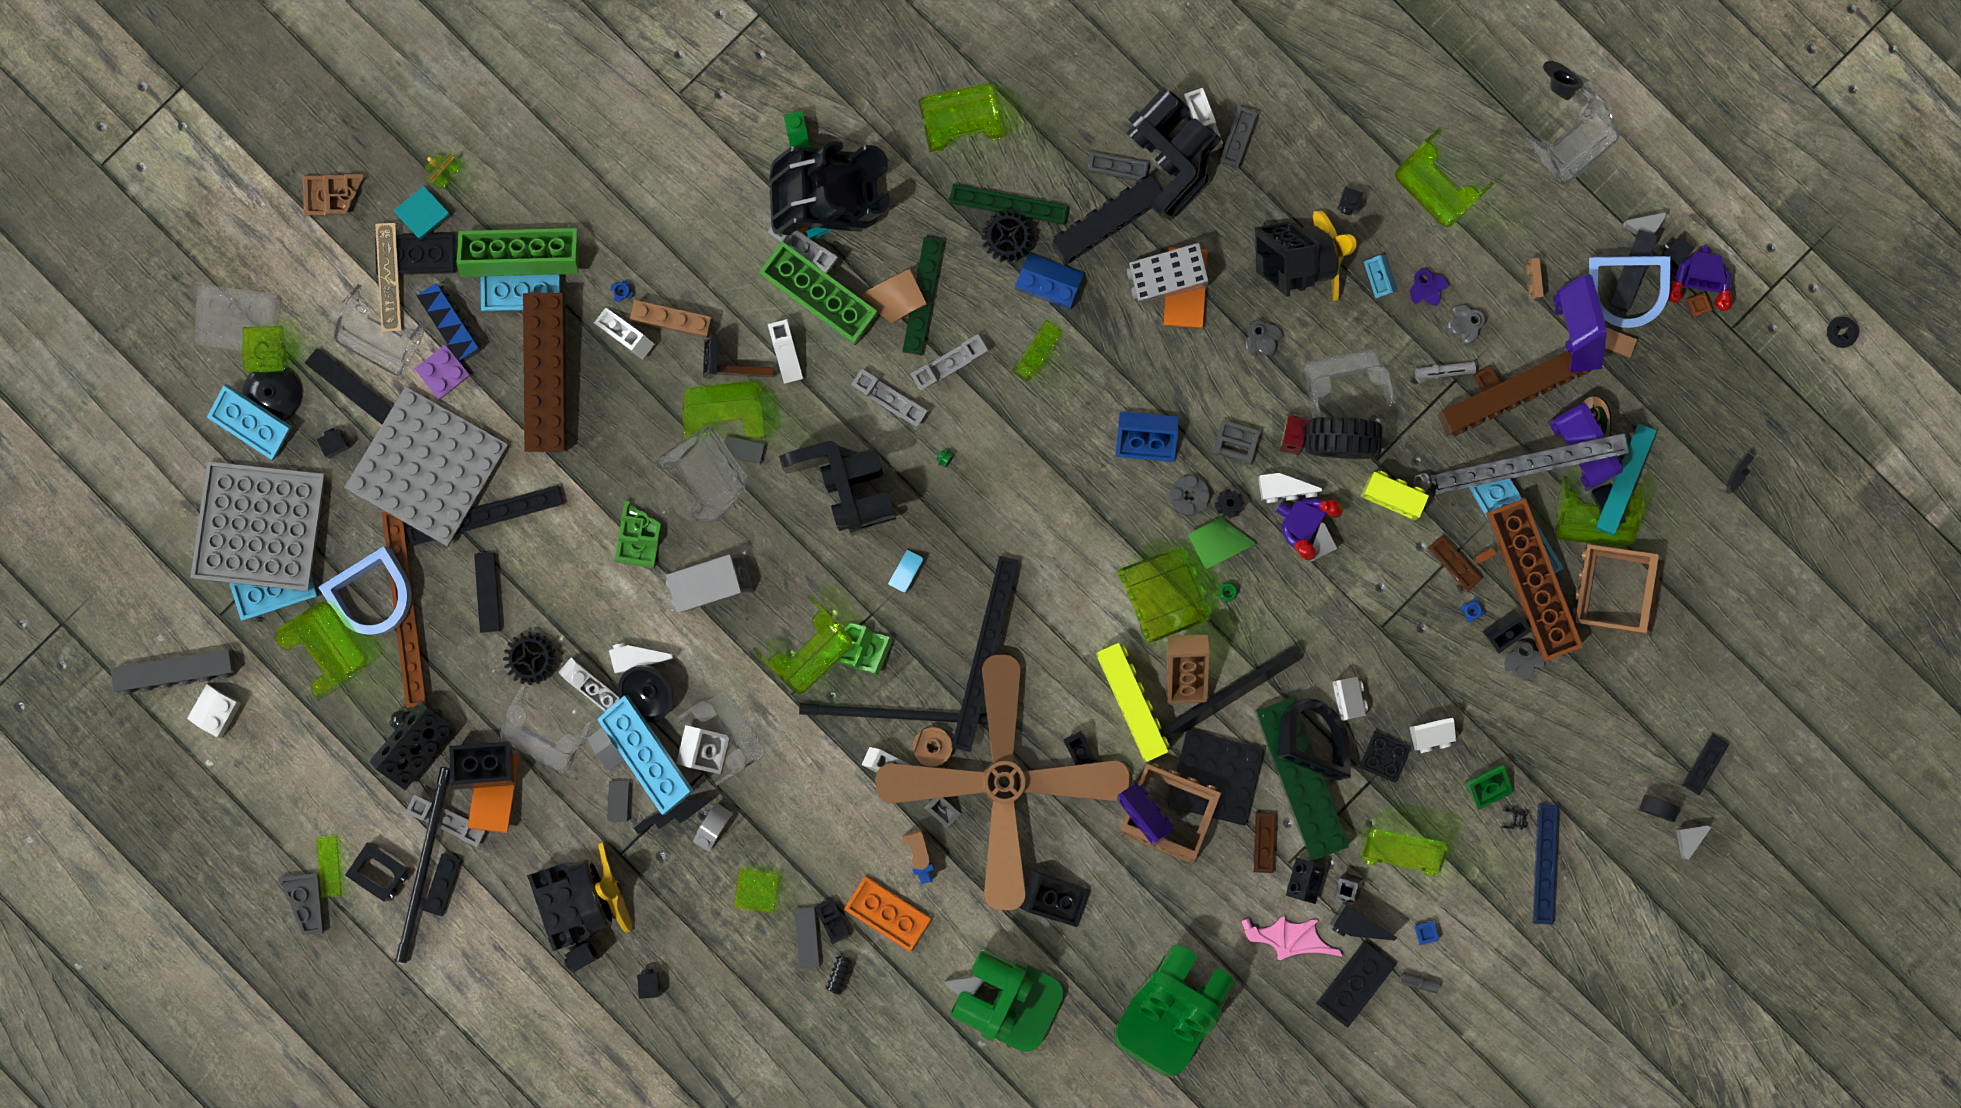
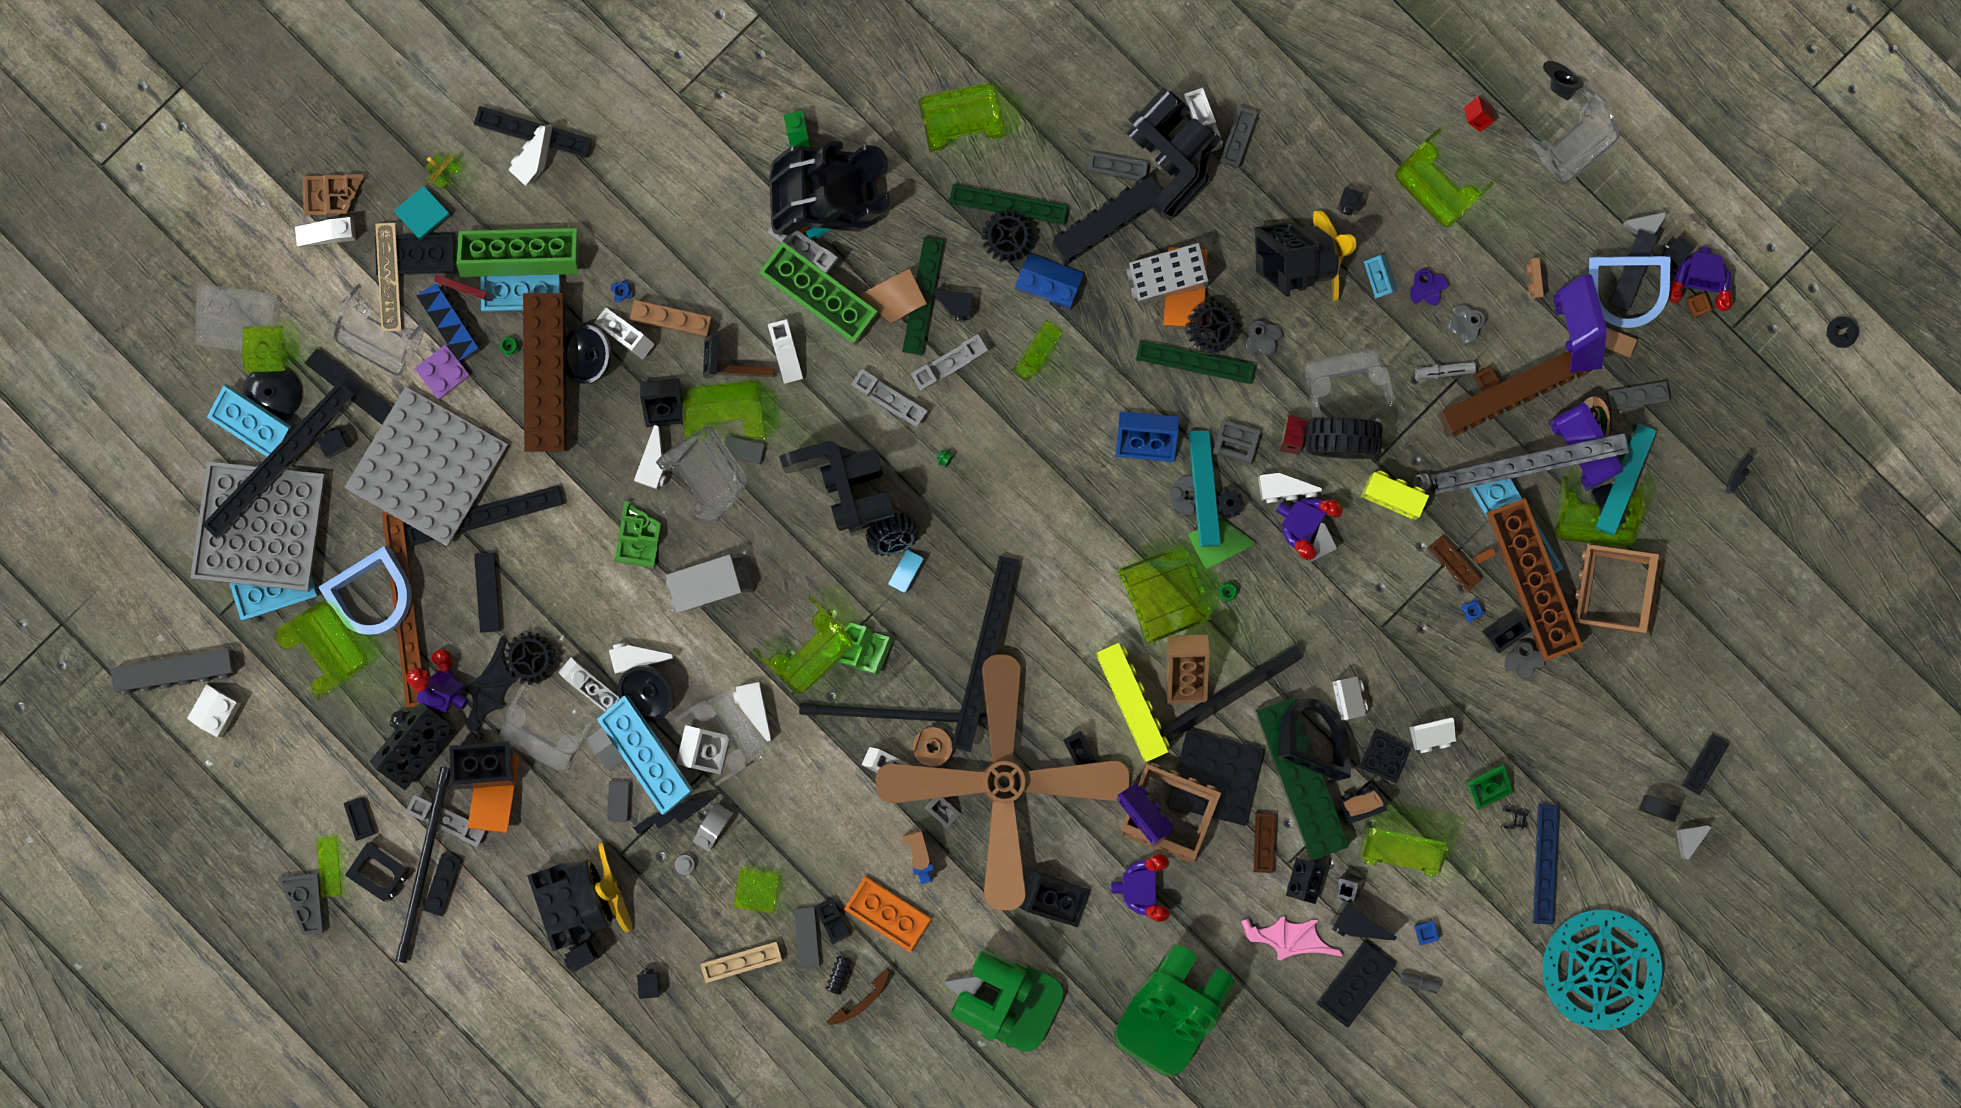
none -> black plate [202,382,355,539]
none -> white slope [295,217,356,247]
none -> black tile [343,797,376,841]
none -> dark purple torso [406,649,468,712]
none -> dark red tile [434,274,495,301]
none -> black animal [465,637,516,740]
none -> black plate [474,106,592,159]
none -> green plate [499,336,519,356]
none -> white slope [509,124,553,186]
none -> black dish [566,325,611,384]
none -> white slope [634,425,666,490]
none -> black slope [640,378,685,427]
none -> light grey plate [675,855,695,875]
none -> tan plate [700,941,783,983]
none -> white slope [733,682,772,742]
none -> reddish brown slope [826,969,890,1025]
none -> black gear [866,513,919,557]
none -> black slope [933,289,973,322]
none -> dark purple torso [1111,854,1170,922]
none -> dark green tile [1136,340,1255,384]
none -> black gear [1185,301,1238,354]
none -> teal tile [1188,431,1221,547]
none -> slope [1338,785,1388,824]
none -> red panel [1464,96,1495,132]
none -> teal piece [1542,910,1662,1030]
none -> dark grey plate [1607,381,1670,411]

